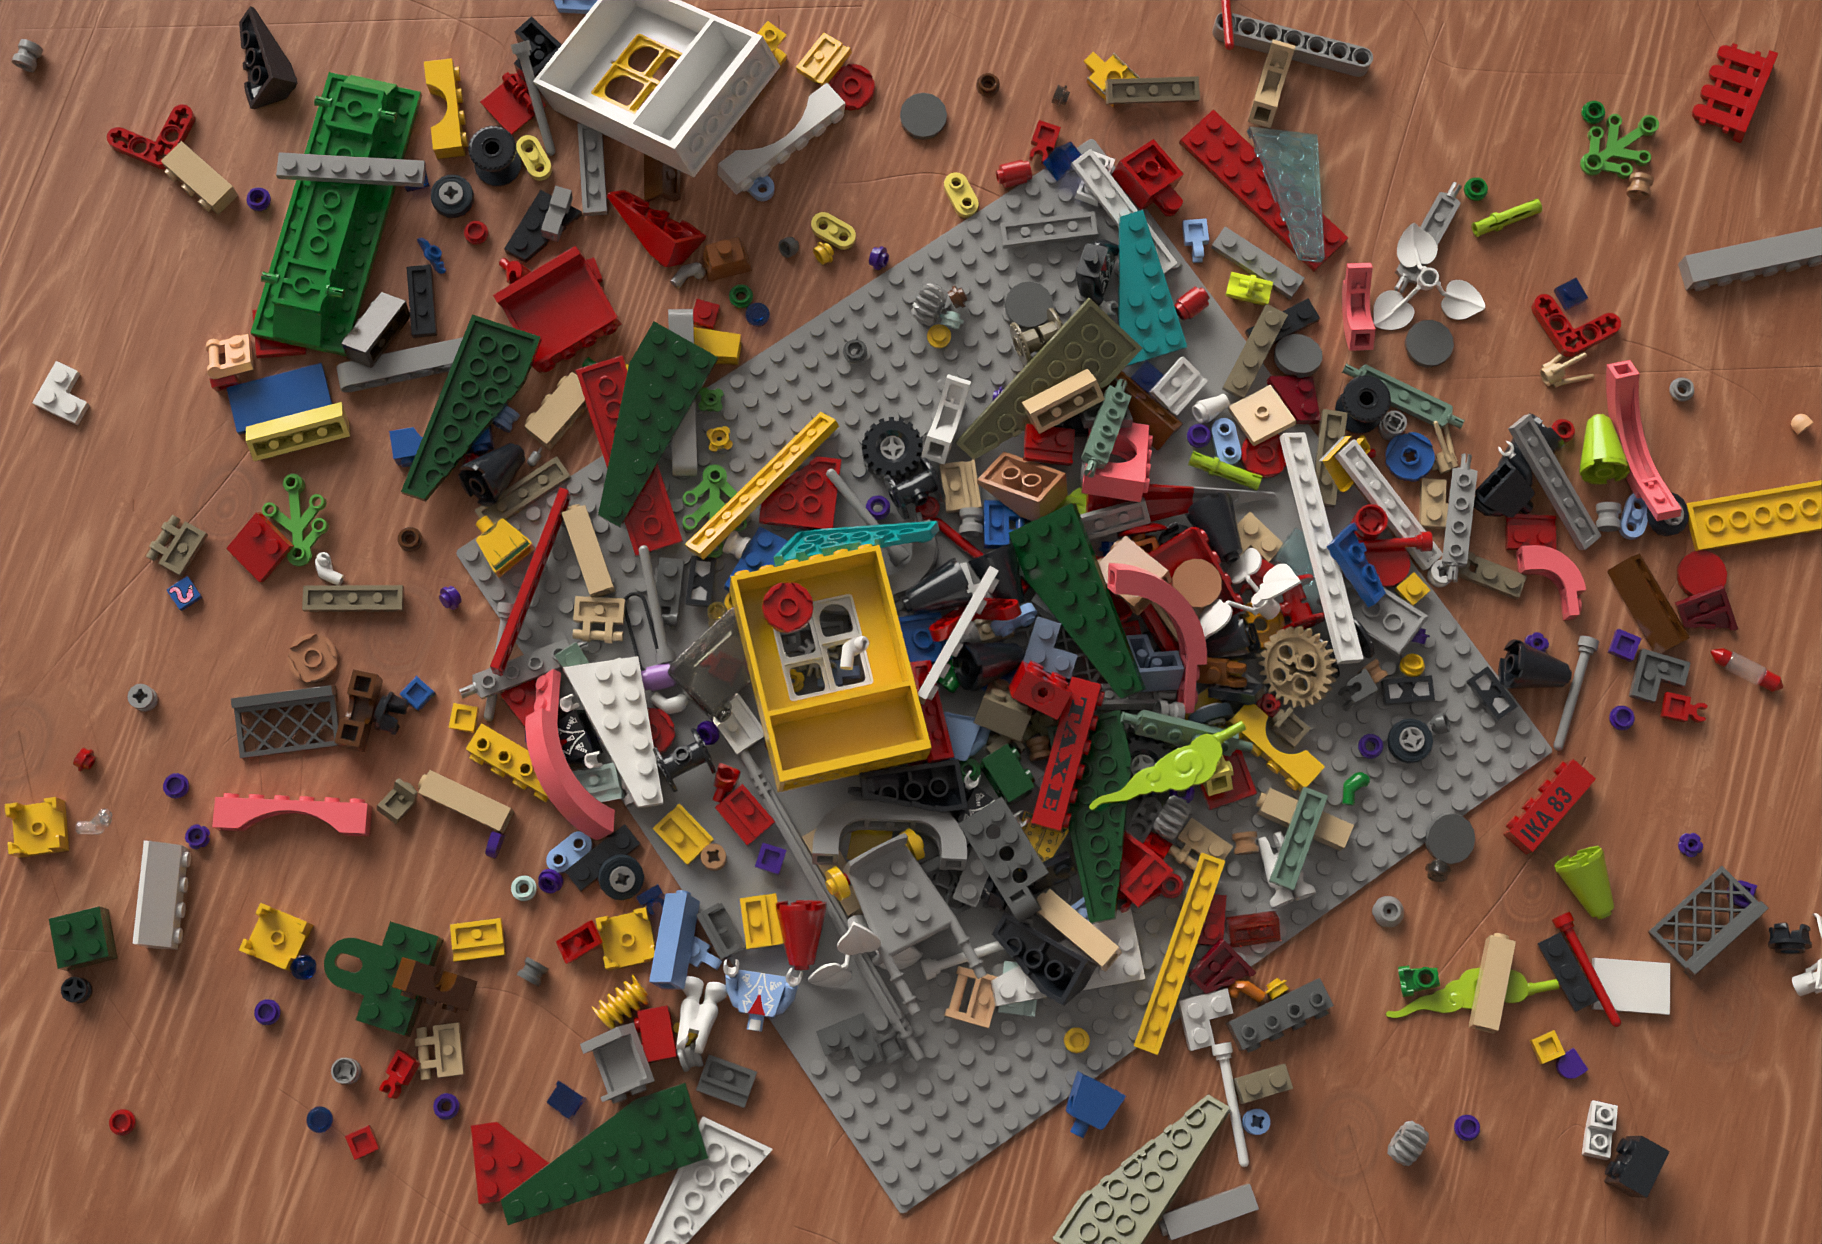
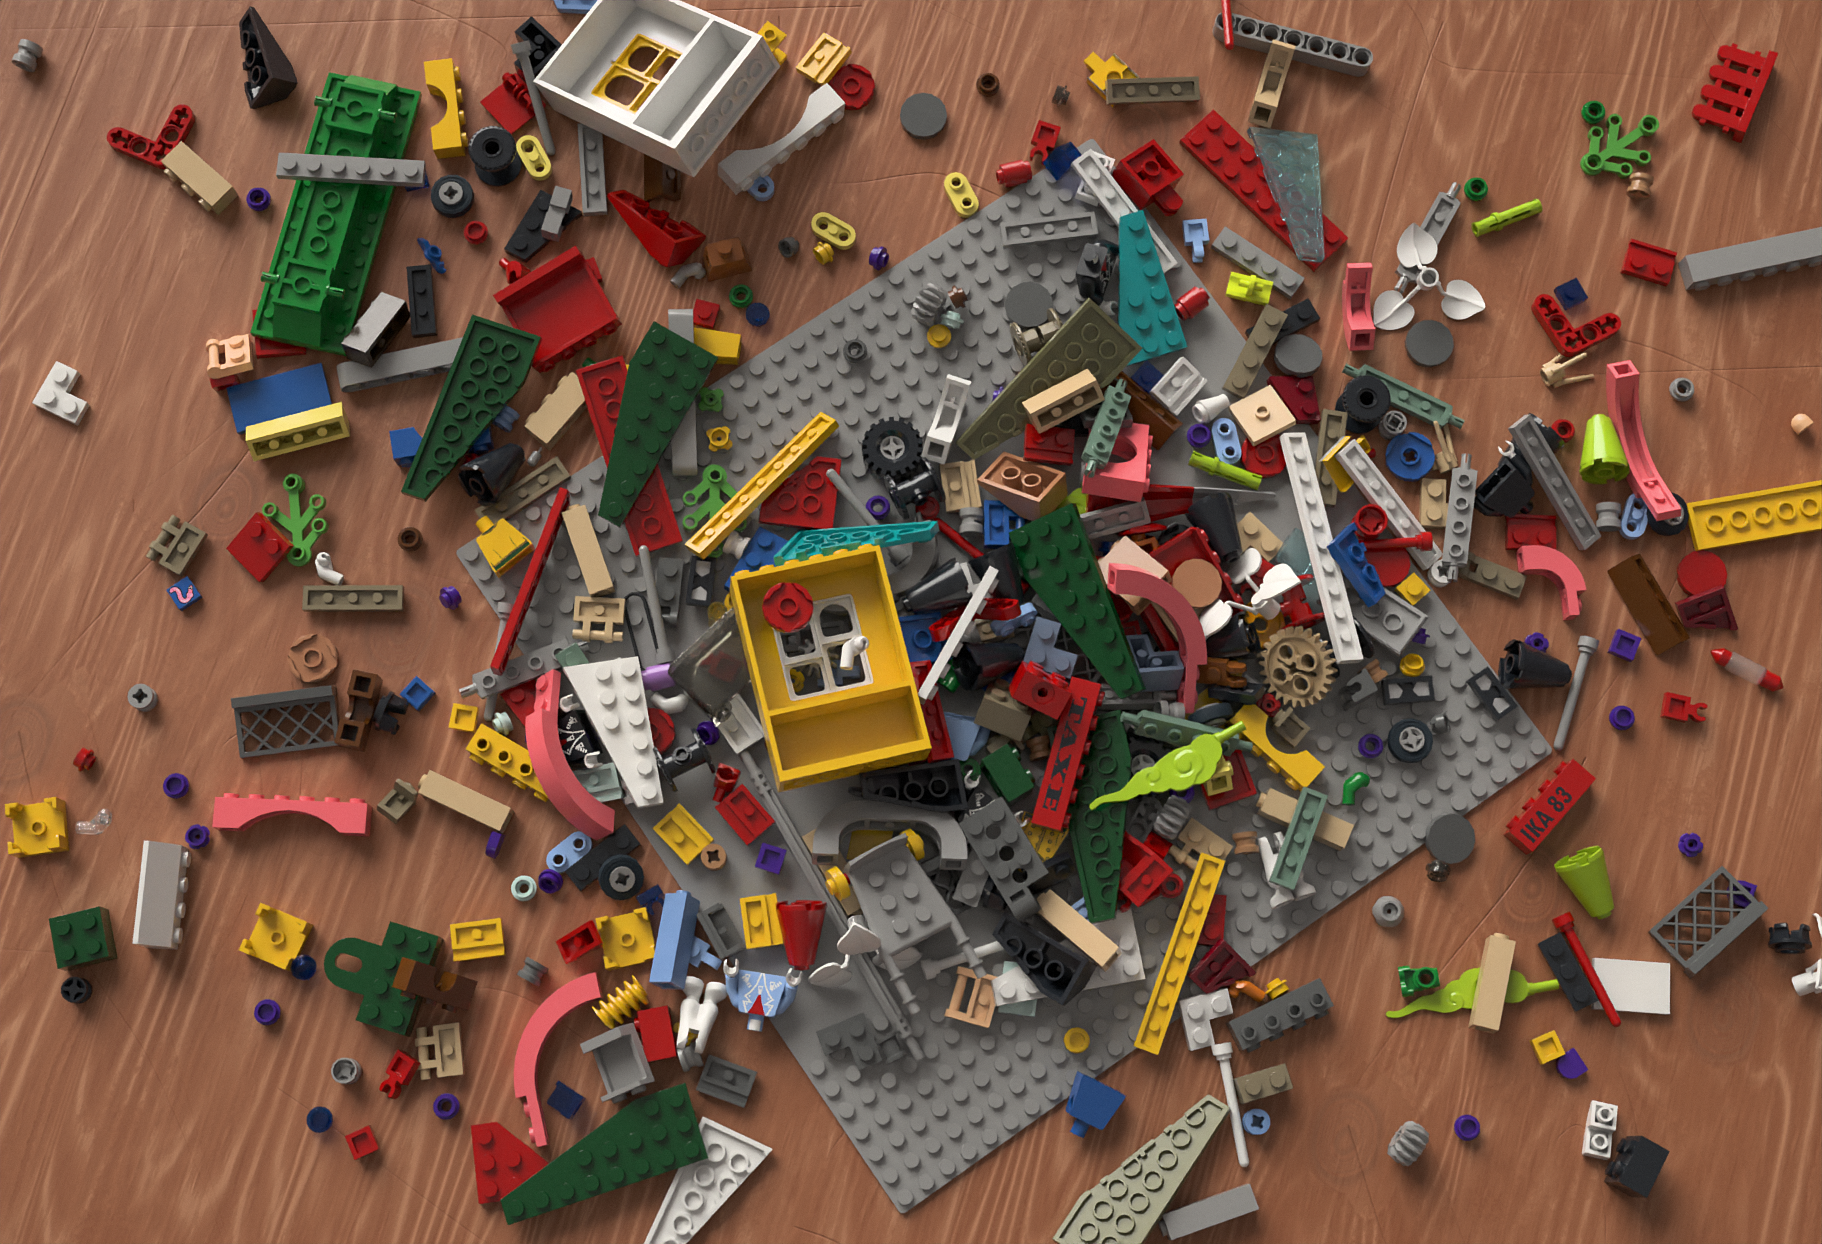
red plate [109,1109,136,1136] -> none
clear red slope [1226,911,1281,948] -> none
dark grey plate [1629,649,1691,704] -> none
none -> light aqua plate [492,712,513,736]
none -> coral arch [514,972,603,1147]
none -> red plate [1620,238,1677,287]

